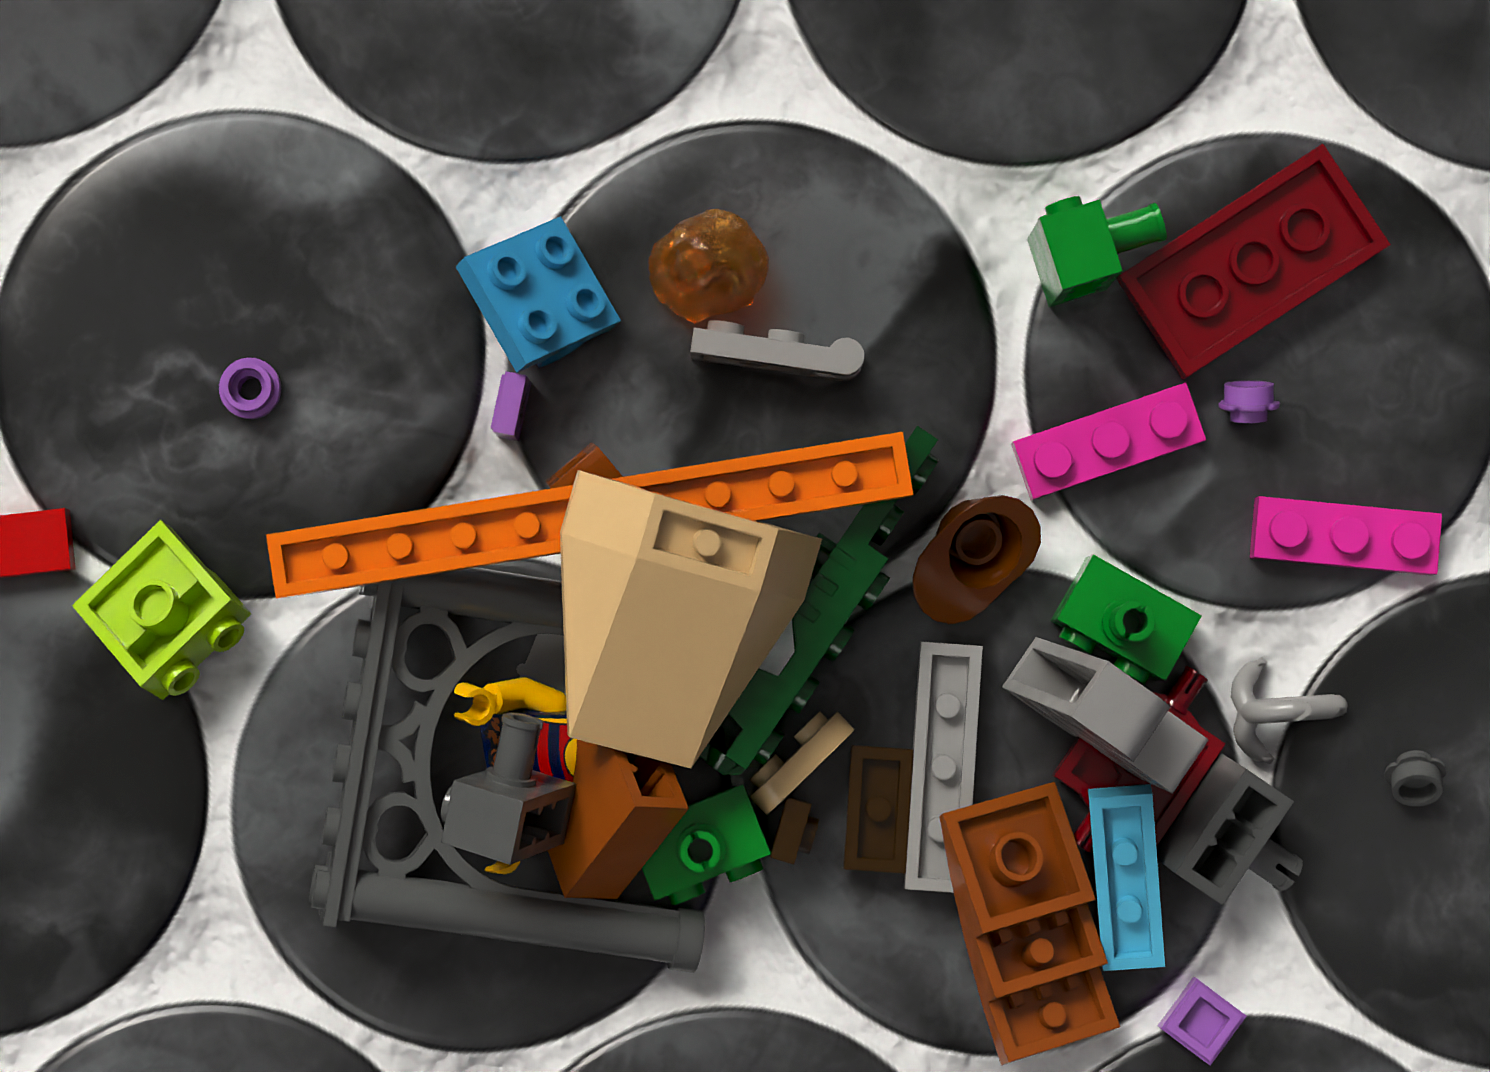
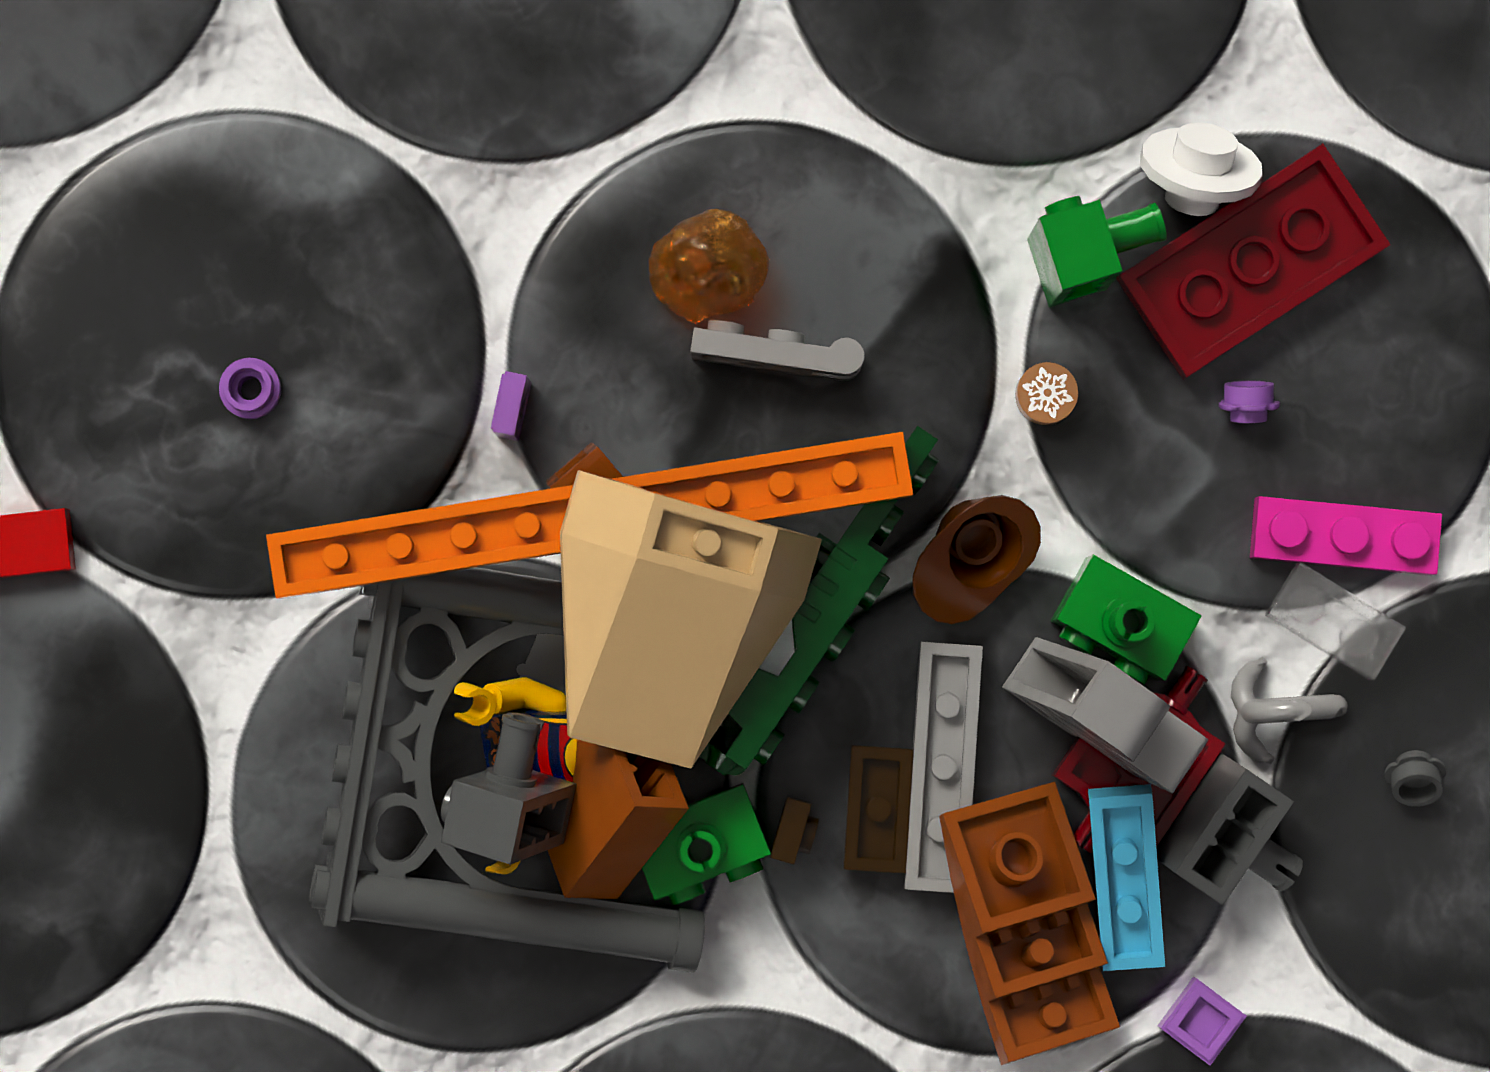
lime plate [72,520,251,700] -> none
dark azure plate [456,216,621,373] -> none
tan plate [749,711,855,815] -> none
dark pink plate [1011,382,1206,501] -> none
none -> medium nougat tile [1015,362,1078,425]
none -> white piece [1140,122,1262,216]
none -> clear plate [1265,562,1406,680]

